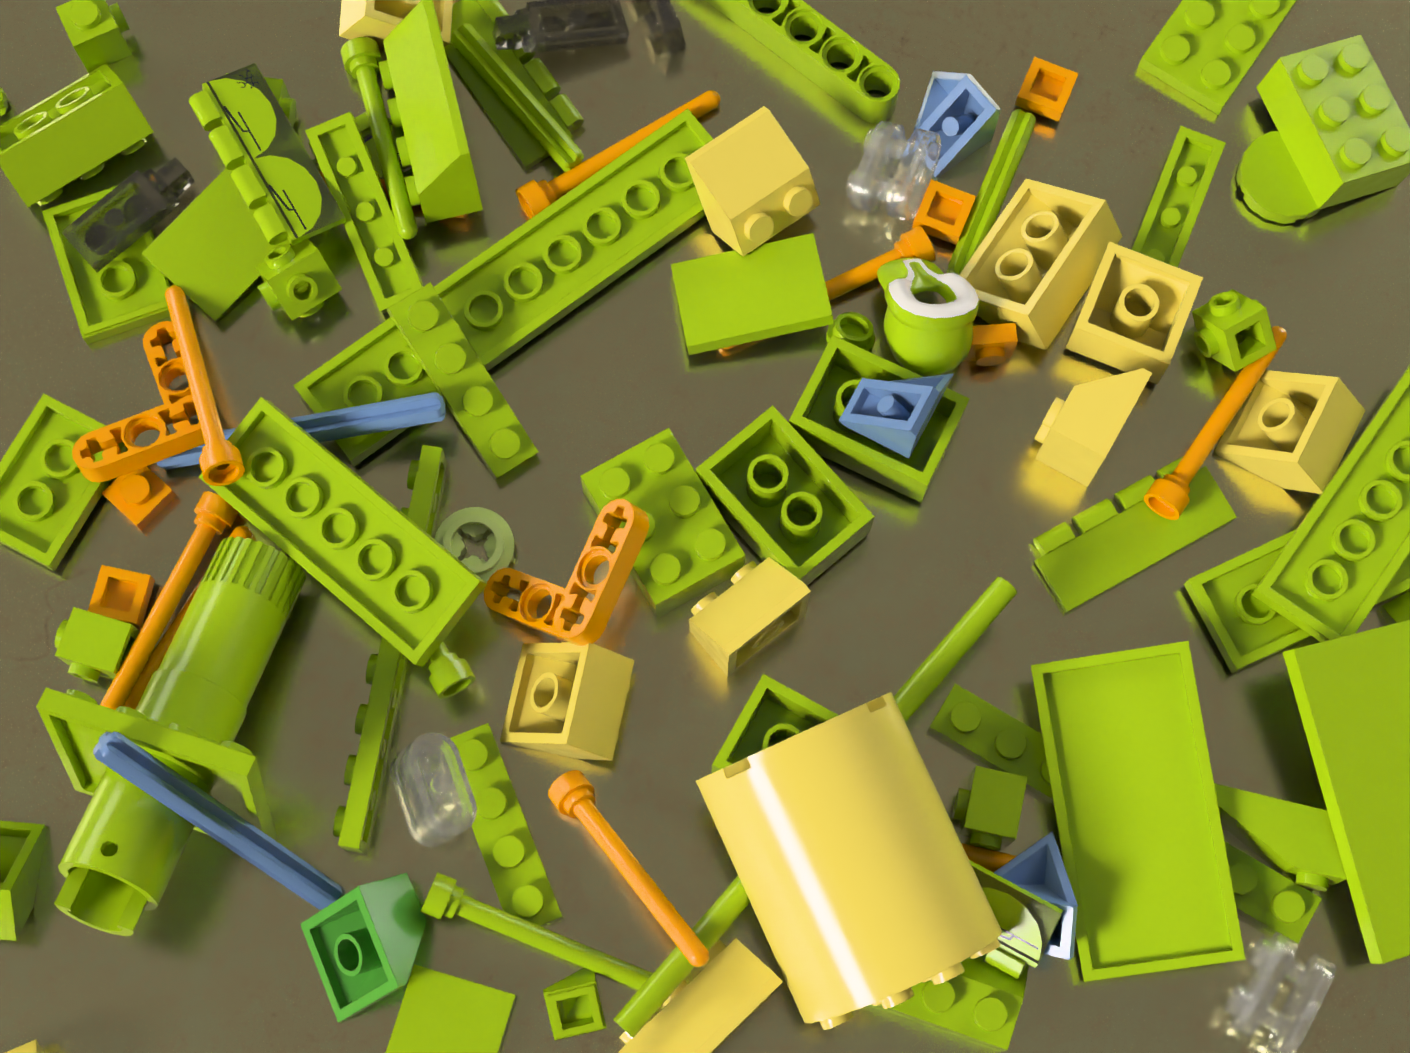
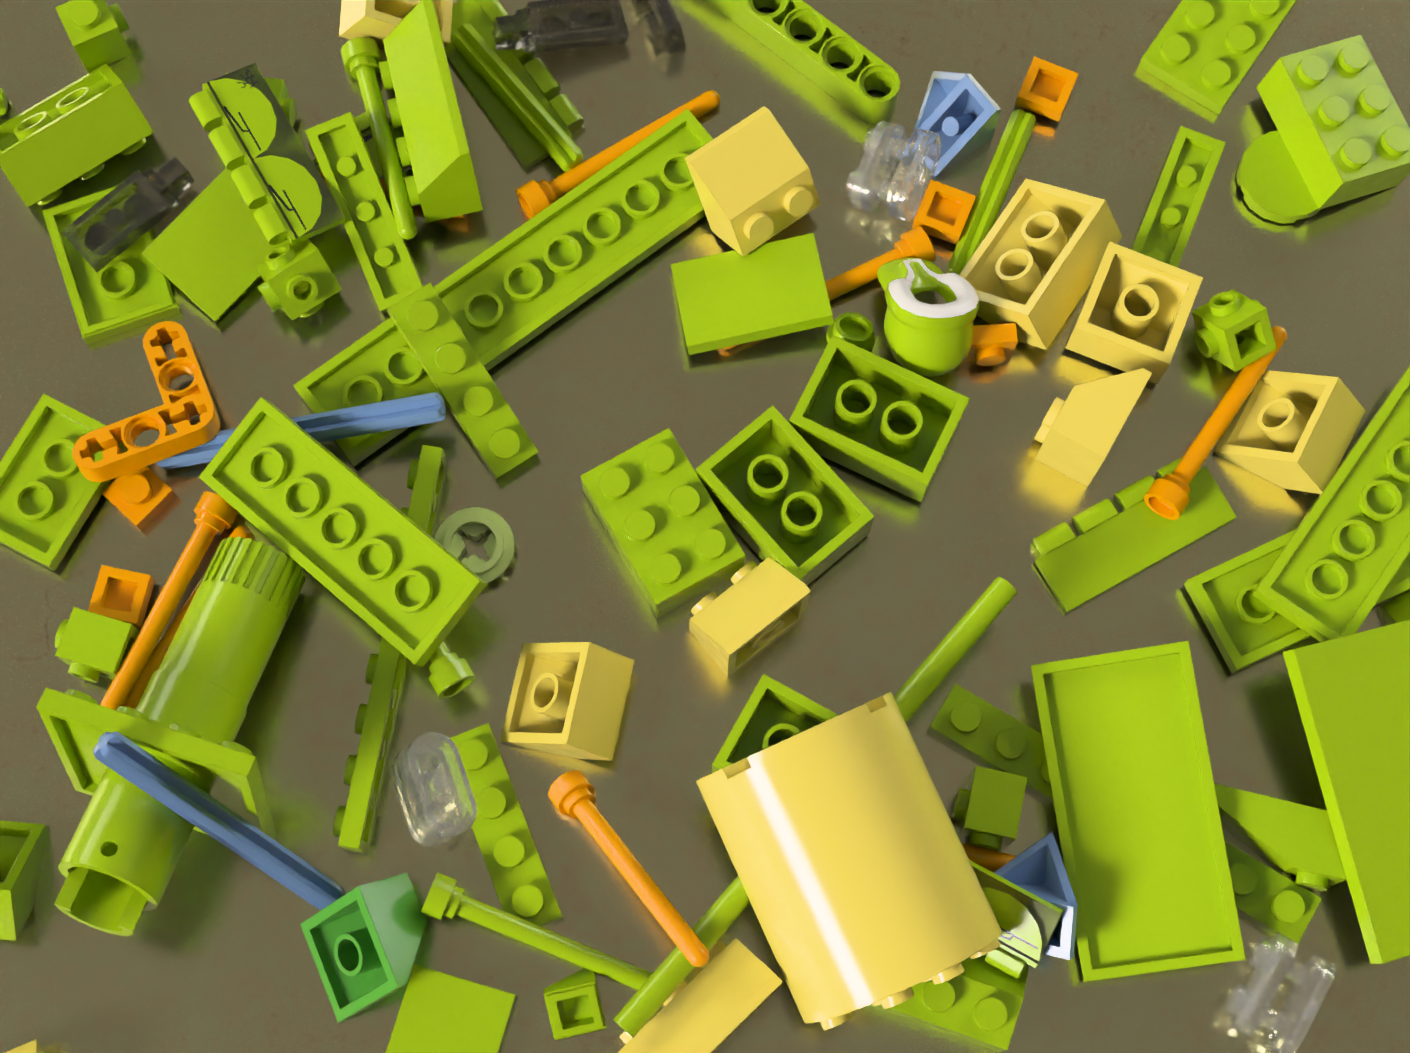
light orange piece [165,285,245,486] -> none
light orange beam [484,499,649,646] -> none
medium blue slope [839,373,954,458] -> none

